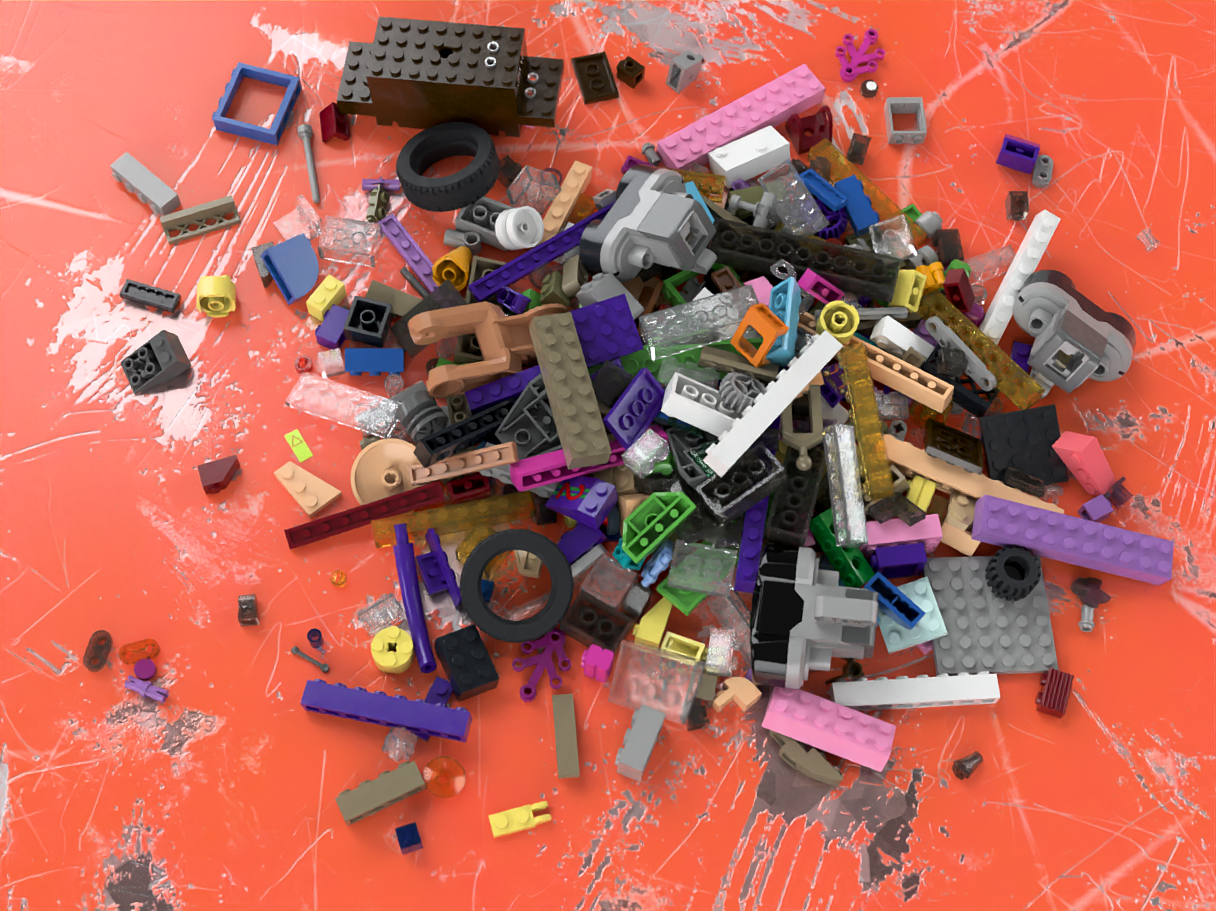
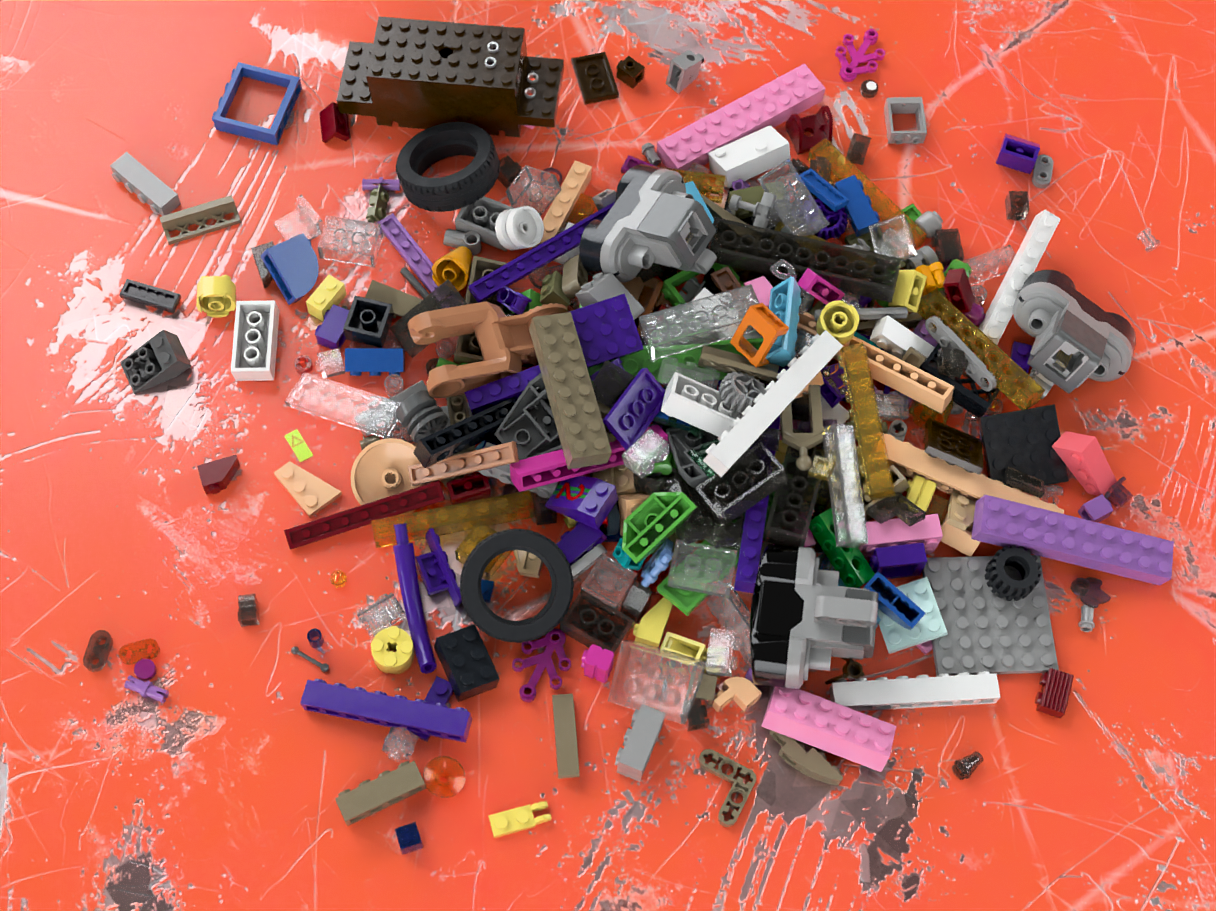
light grey piece [297,124,320,204] -> none
none -> white brick [231,301,280,381]
none -> dark tan beam [699,749,756,827]
none -> clear yellow tile [808,456,836,481]

